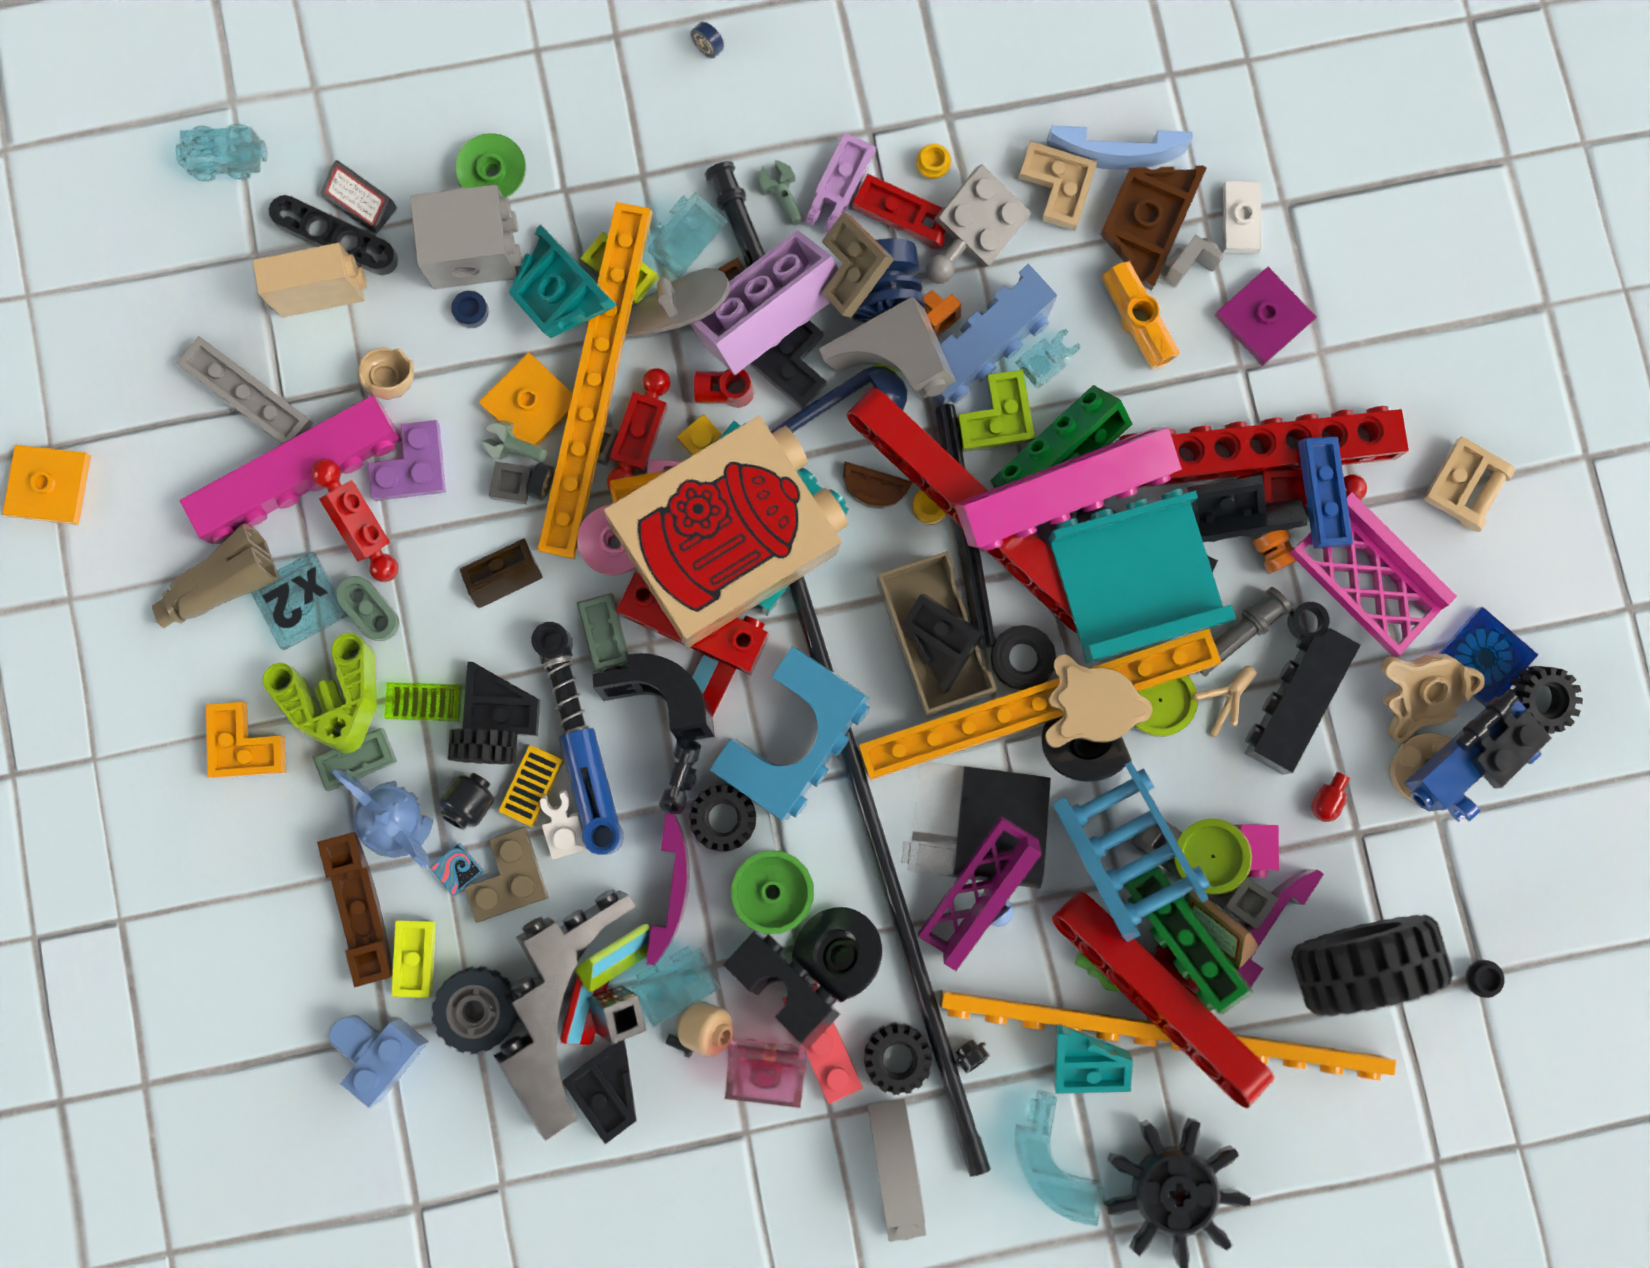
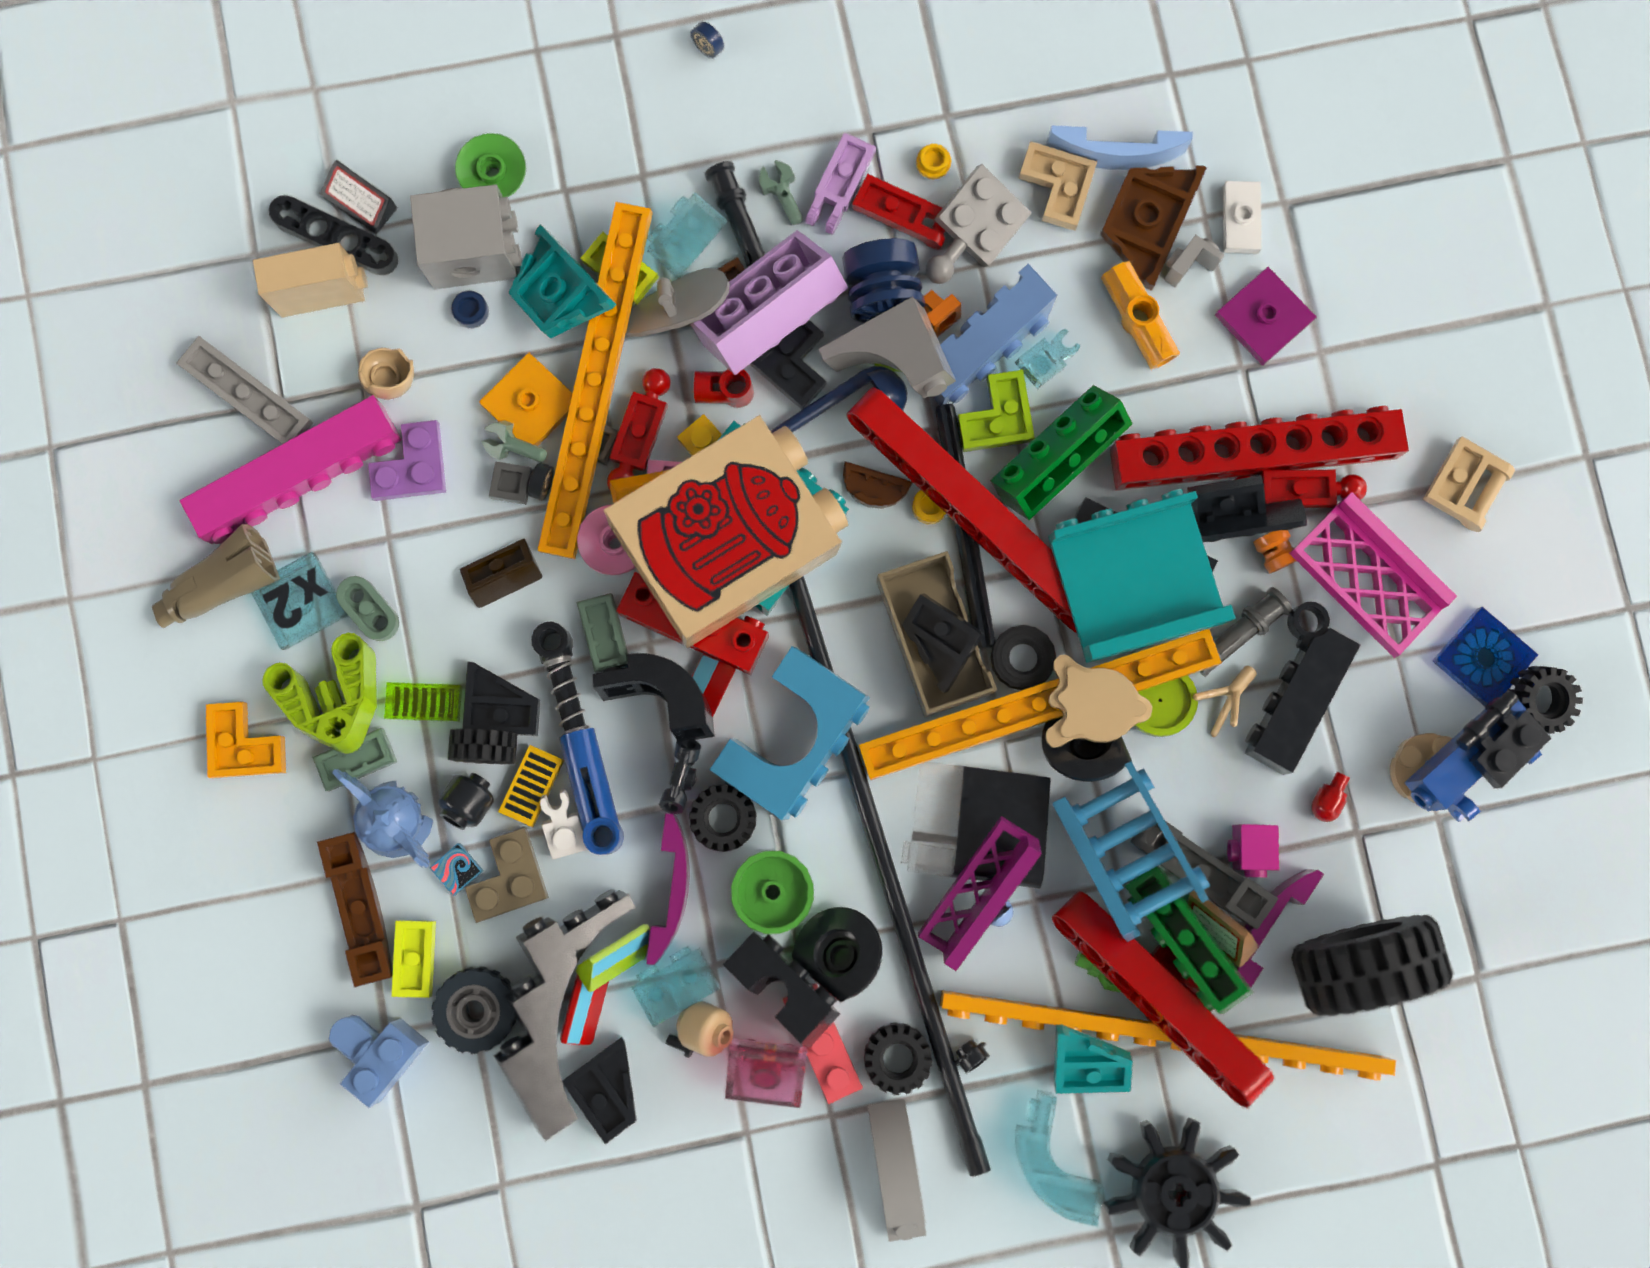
light orange plate [2,445,91,525] -> none
clear light blue brick [176,124,267,181] -> none
red plate [310,458,398,582] -> none
black brick [587,985,647,1044] -> none
dark tan plate [822,212,894,318] -> none
dark pink brick [954,427,1182,551] -> none
lime piece [1175,819,1252,894] -> none
blue tile [1298,437,1353,549] -> none
tan tile [1381,653,1485,743] -> none
black plate [1465,960,1505,998] -> none

